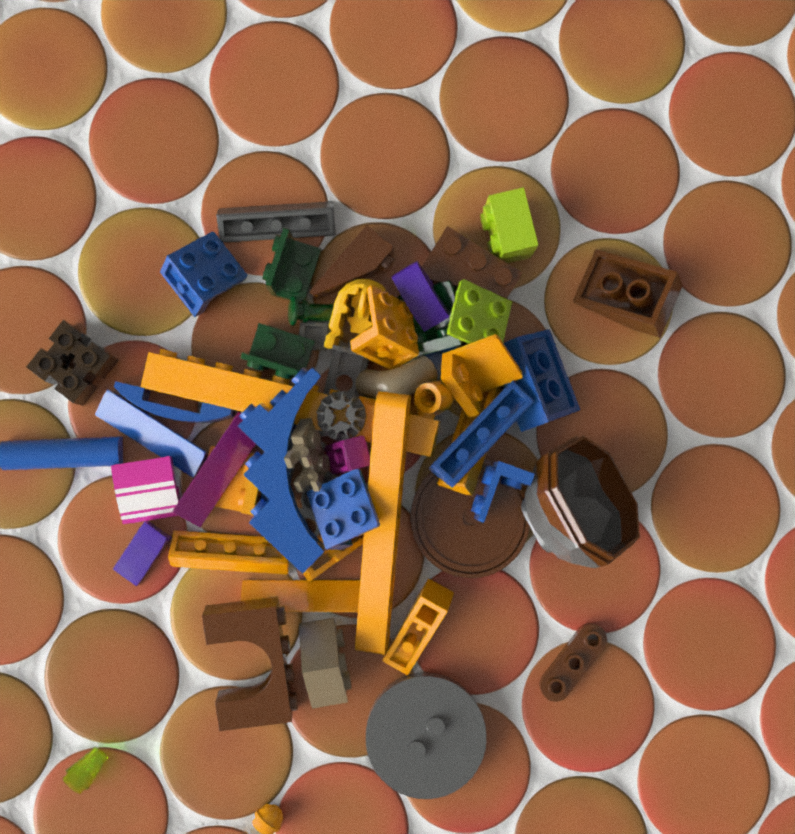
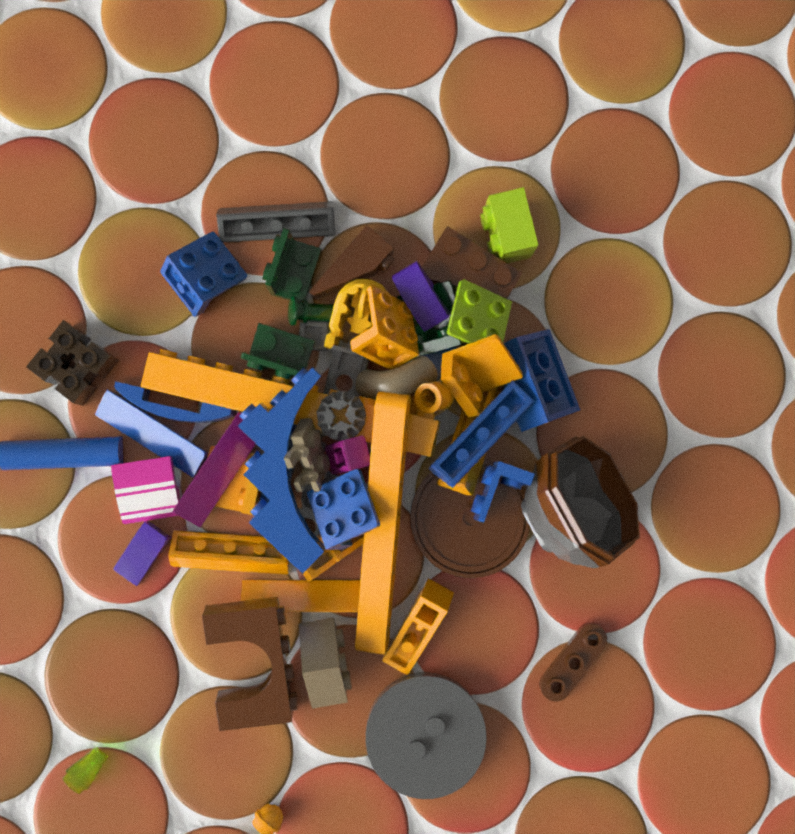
reddish brown slope [573,249,683,338] -> none

